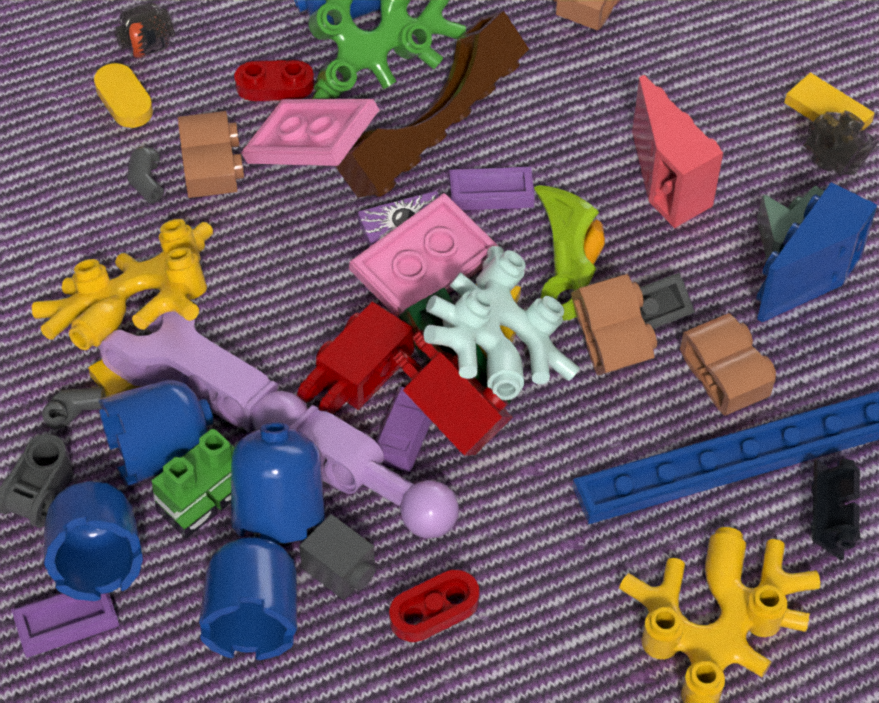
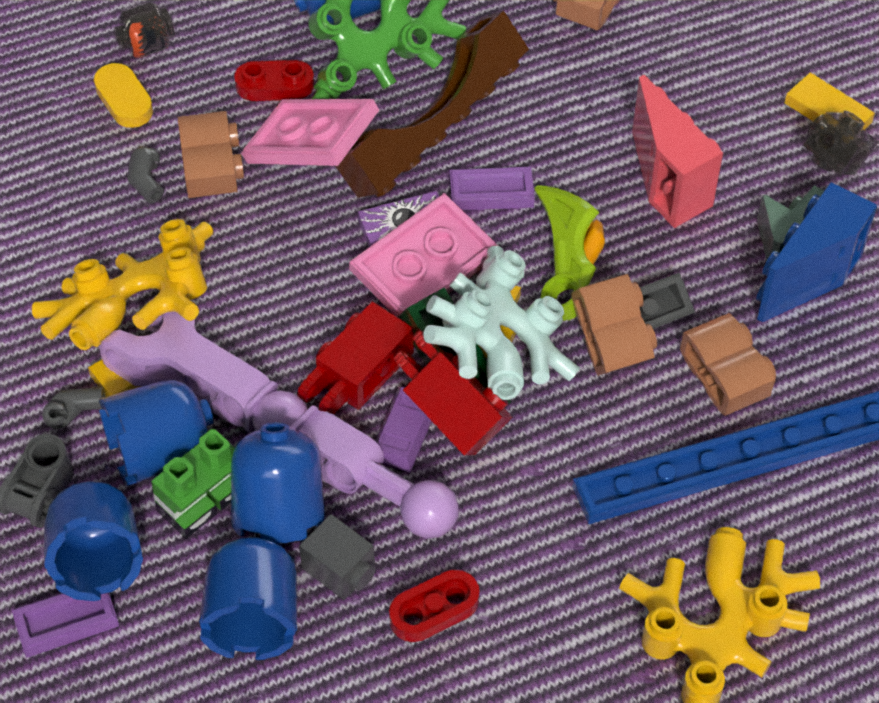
black hinge [811,459,861,560] -> none

